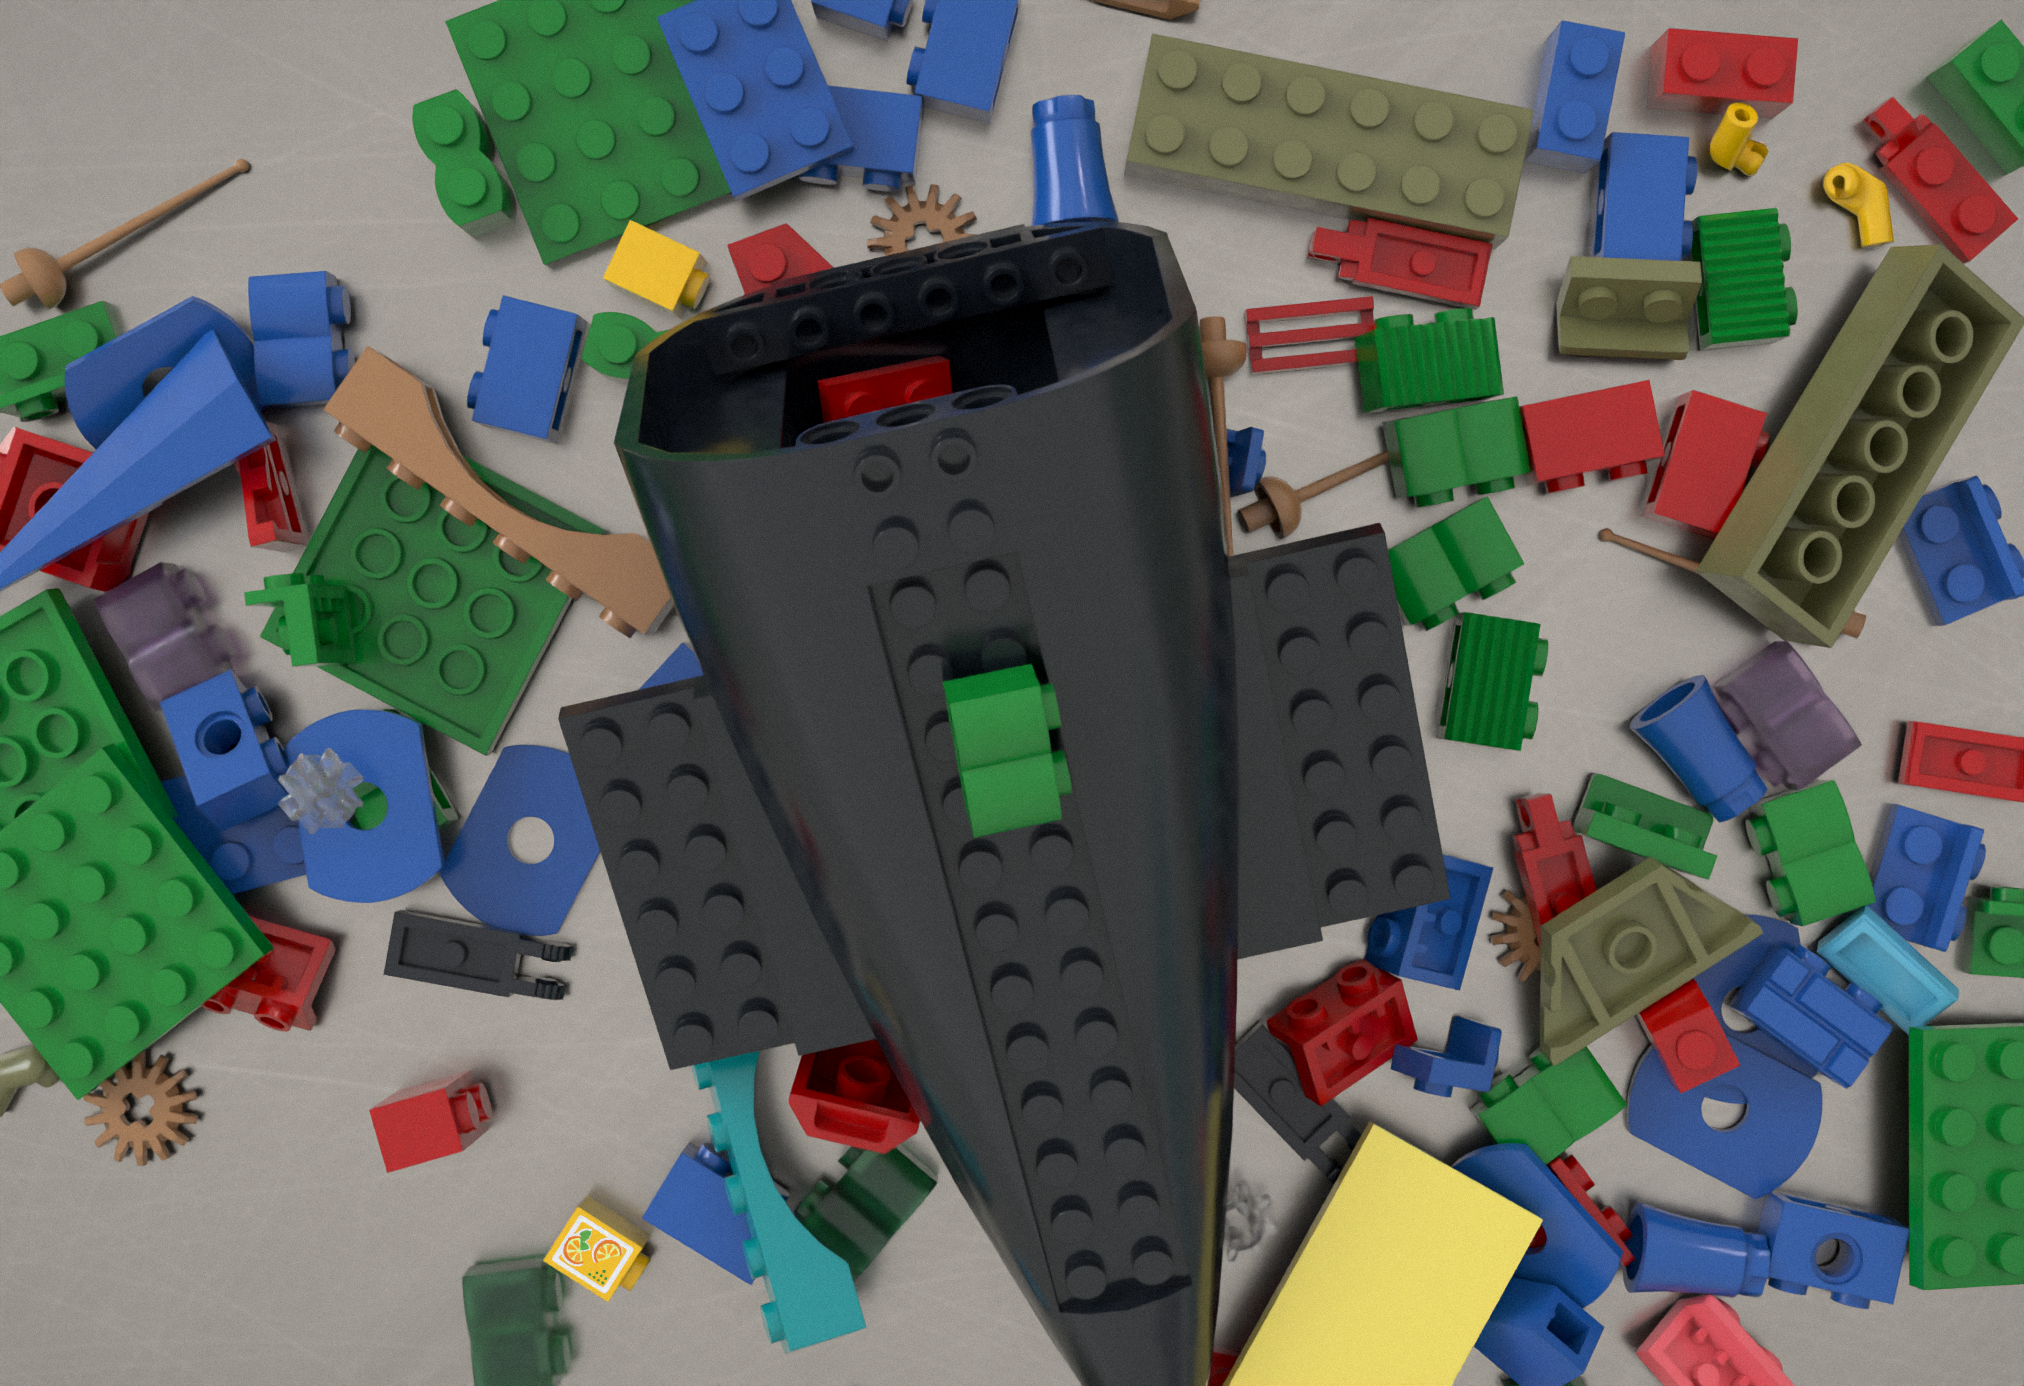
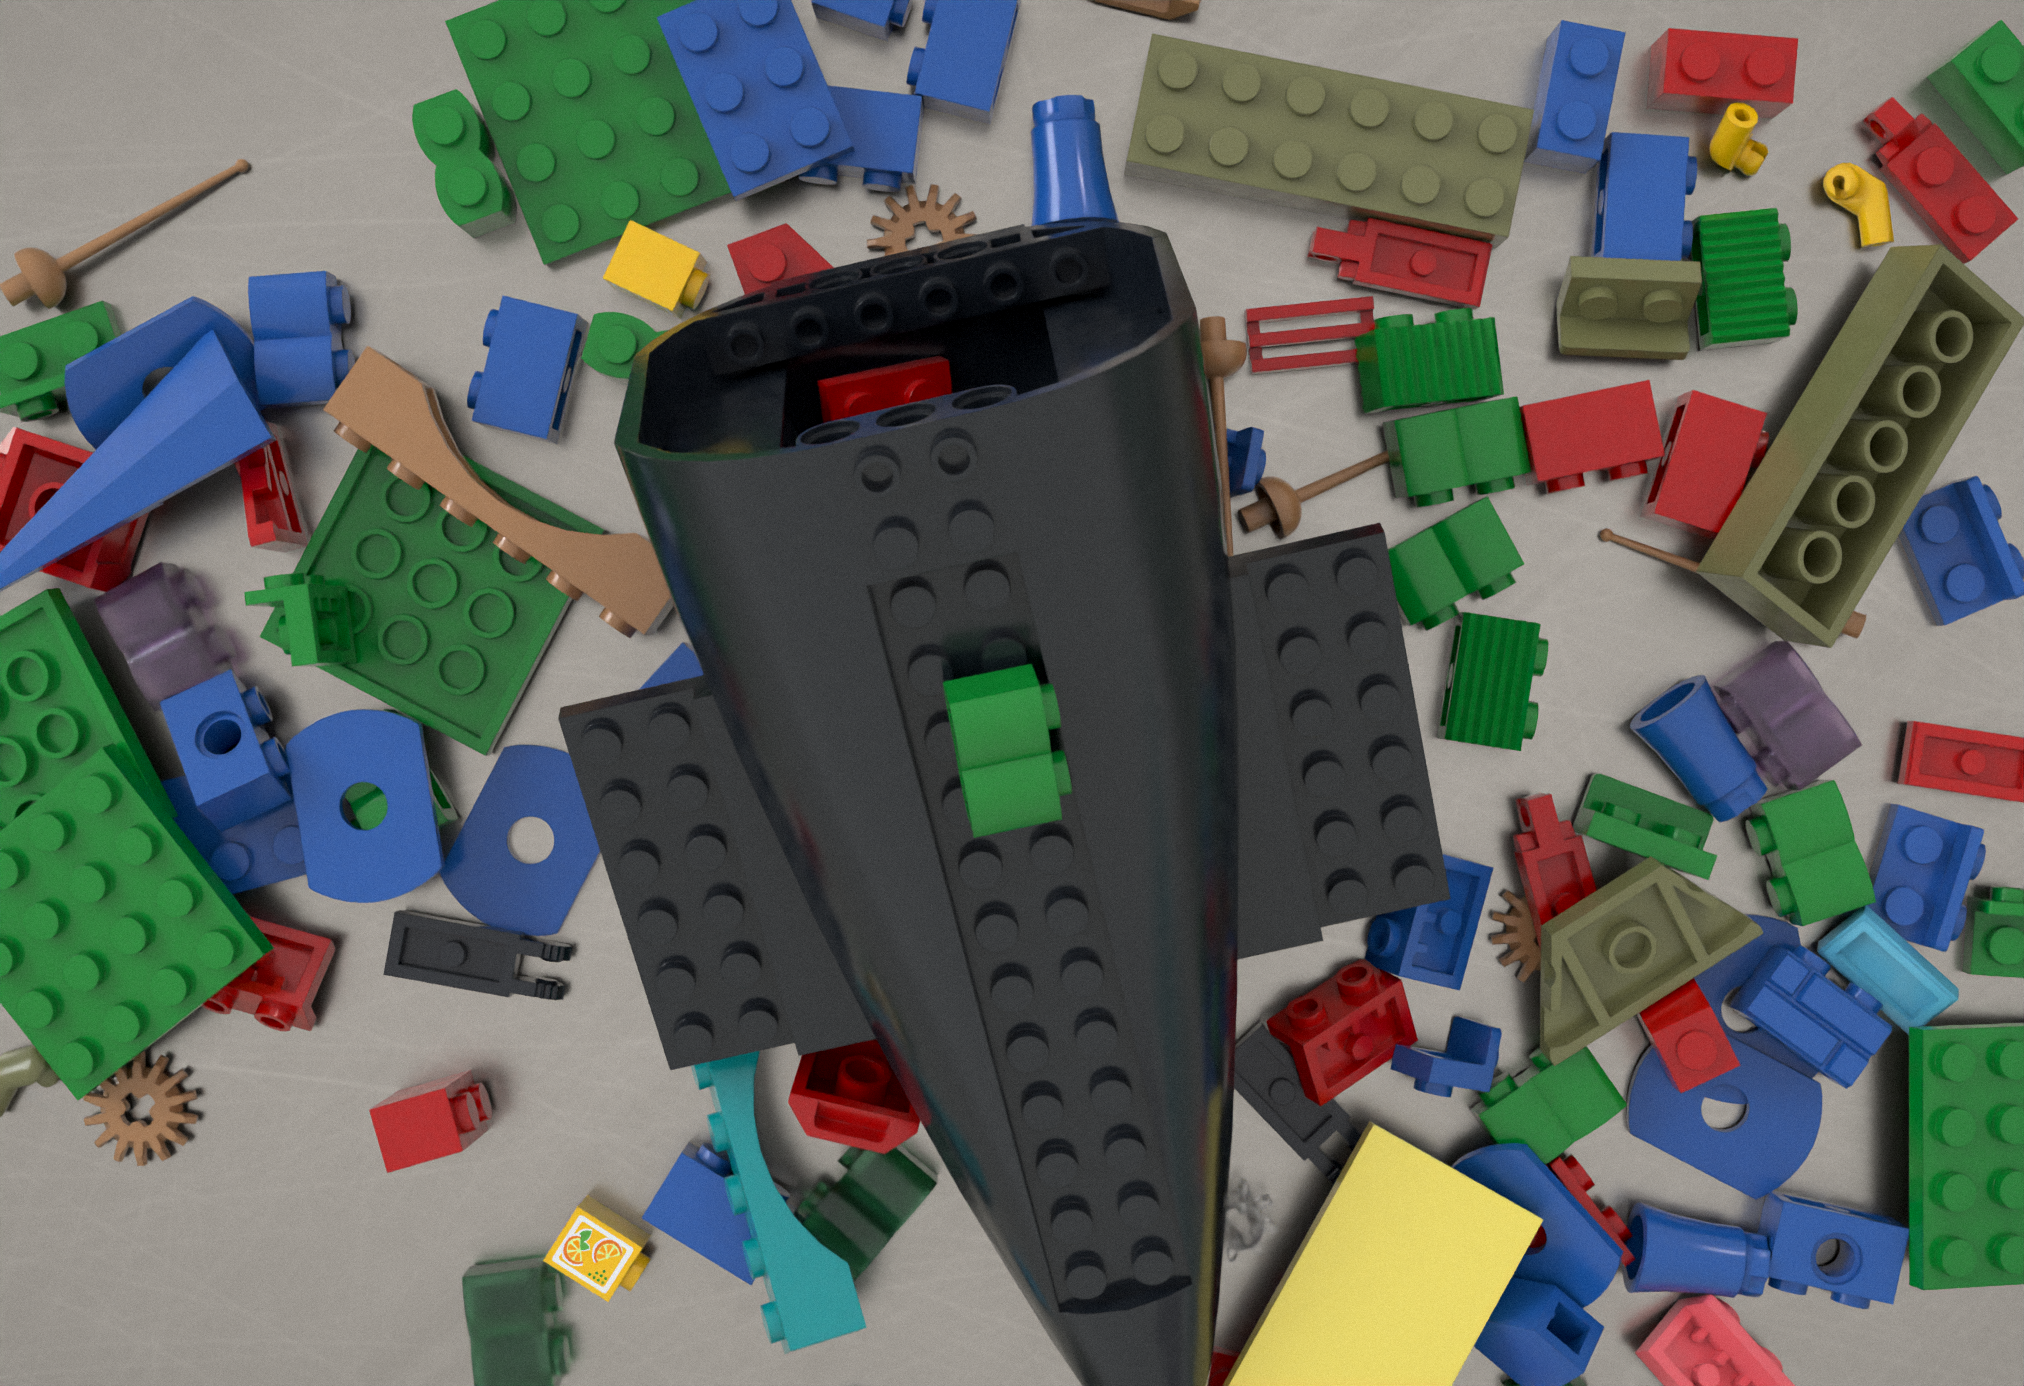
clear gear [278,748,363,834] -> none

